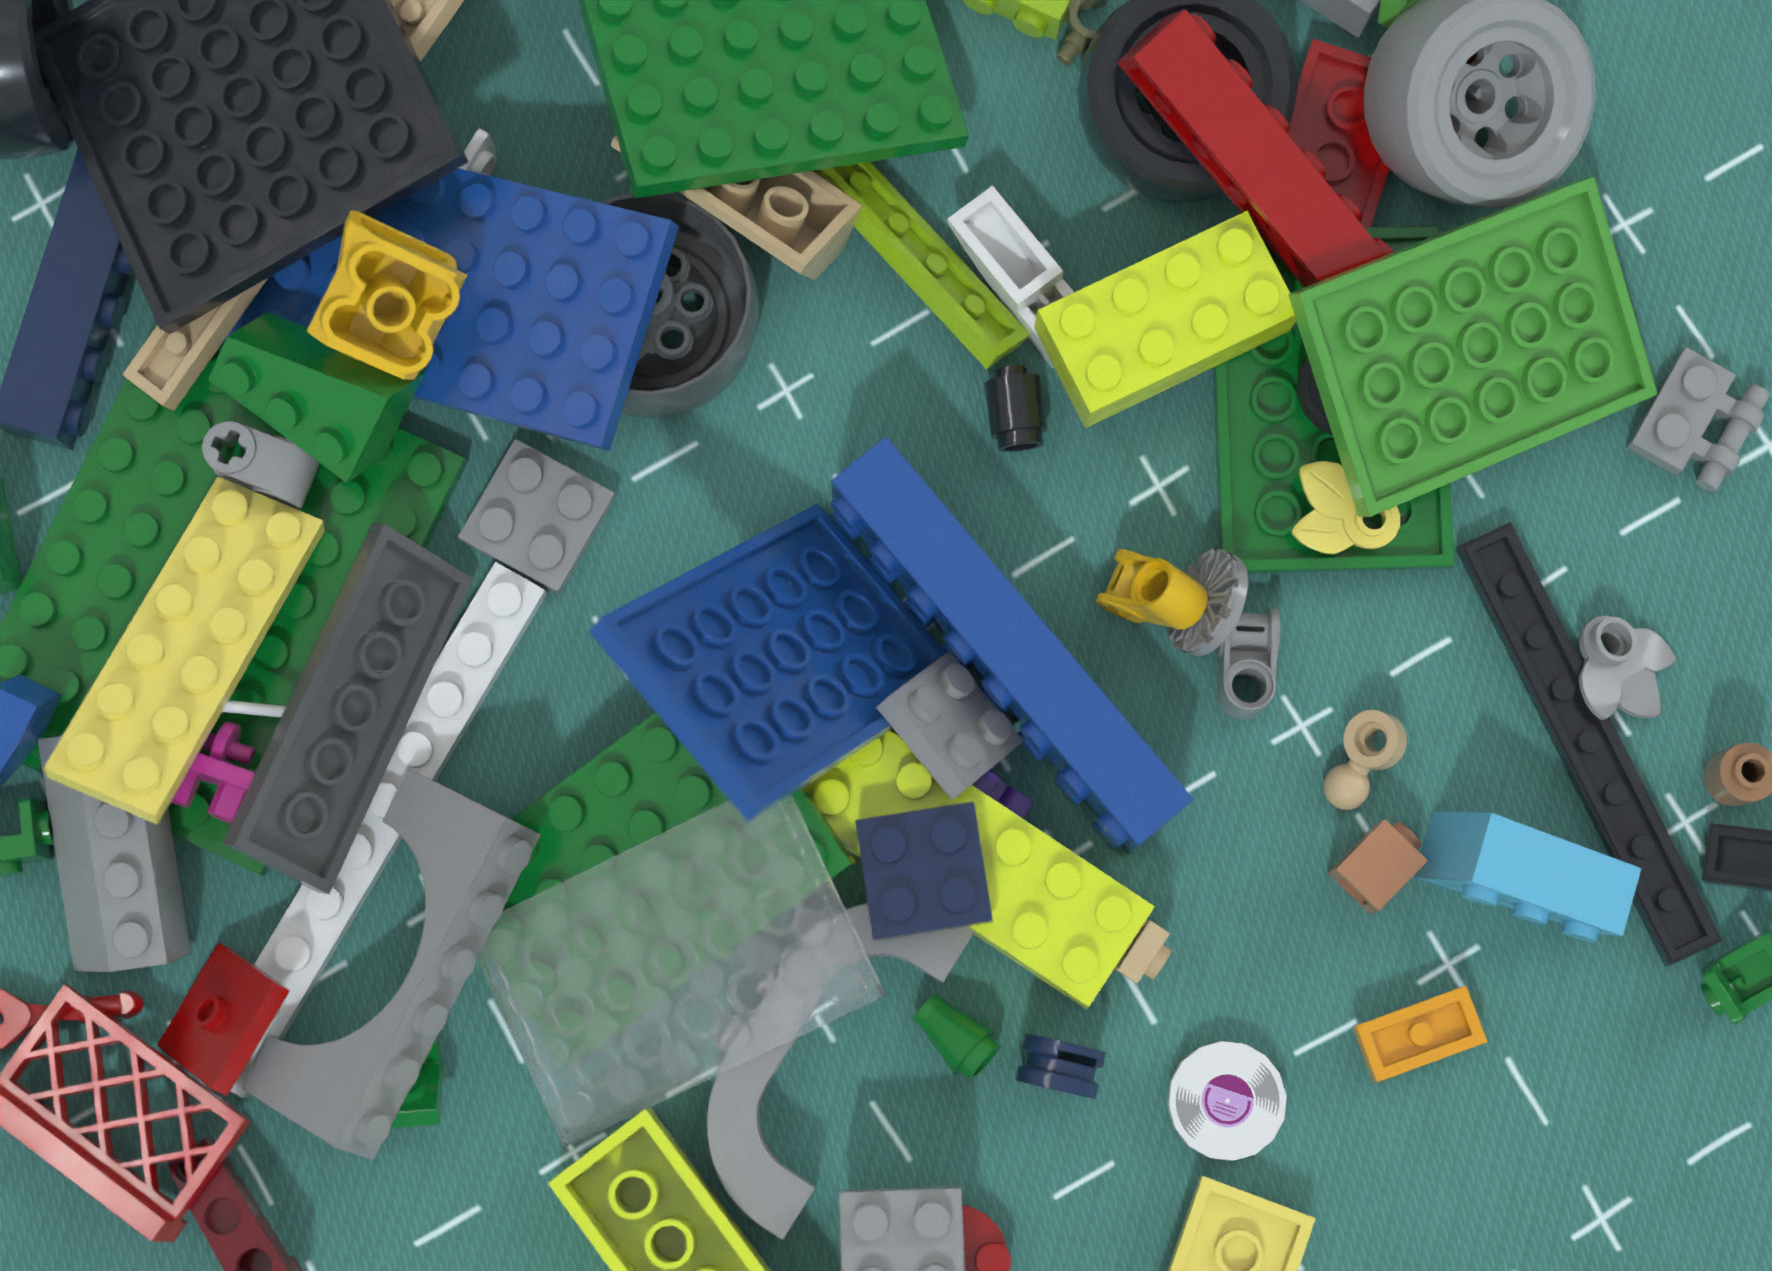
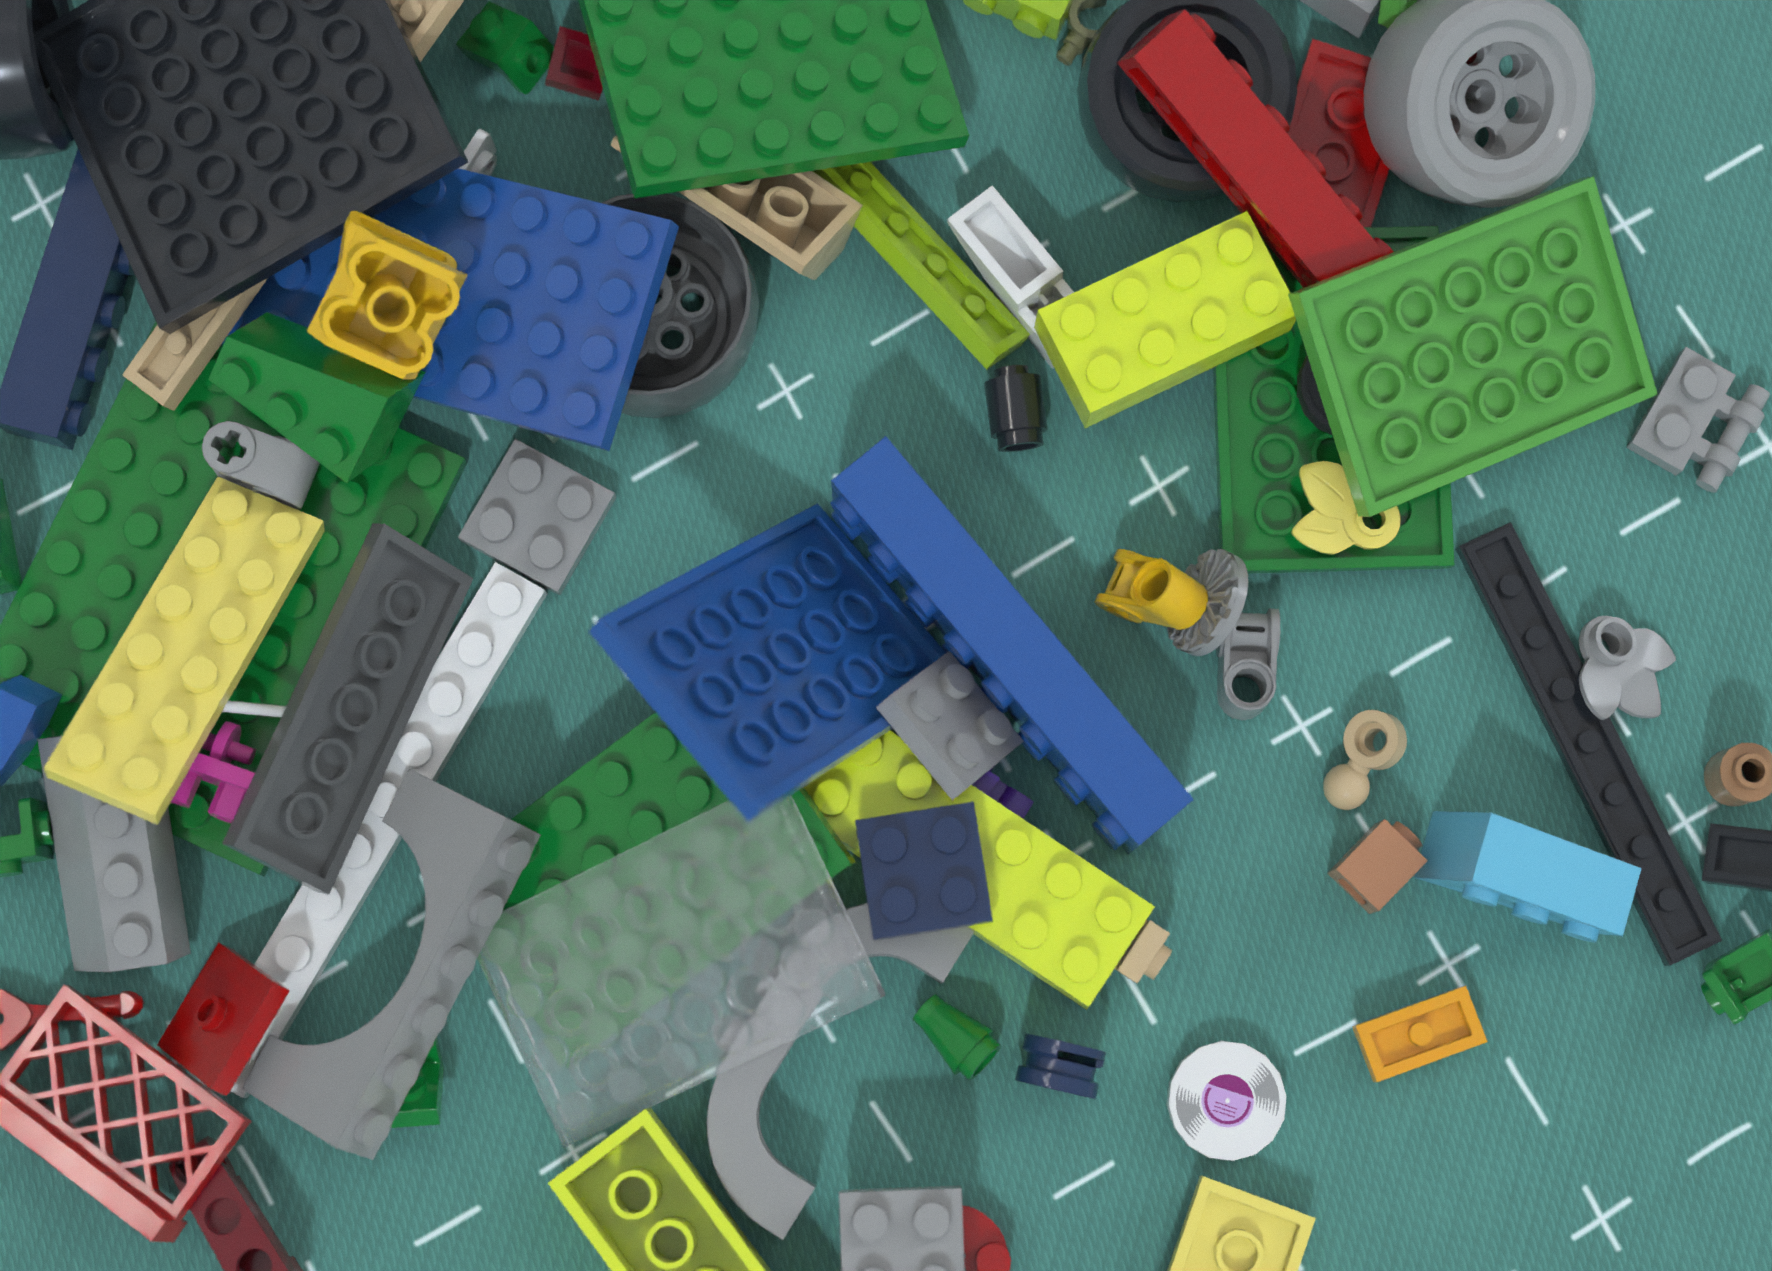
none -> green bracket [456,1,554,95]
none -> dark red plate [544,26,603,101]

